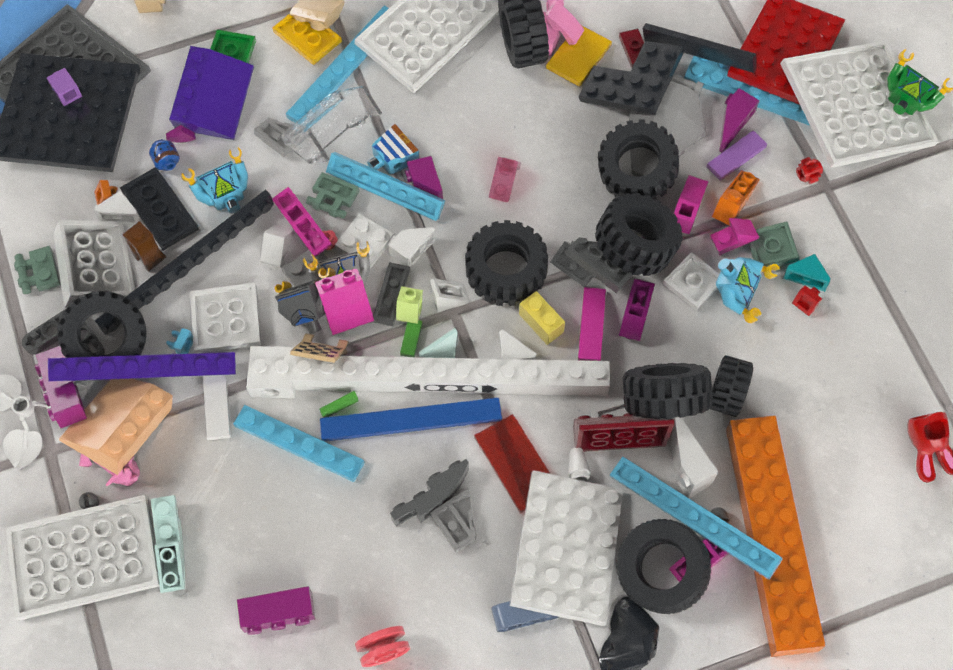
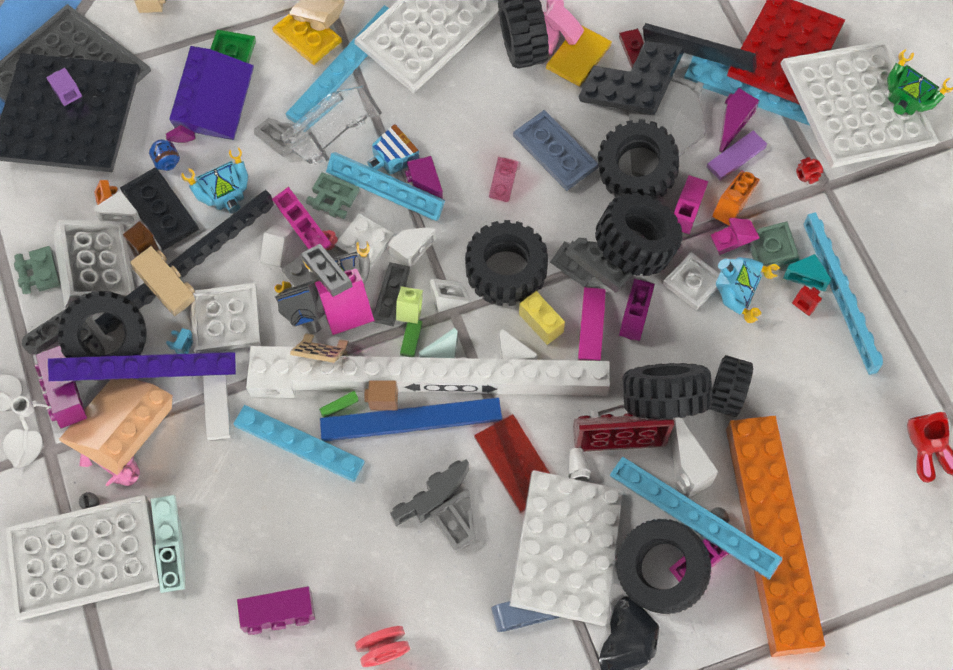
none -> tan brick [130,246,195,317]
none -> plate [301,244,353,297]
none -> medium nougat brick [364,381,399,411]
none -> sand blue plate [513,110,598,191]
none -> medium azure plate [803,212,883,375]

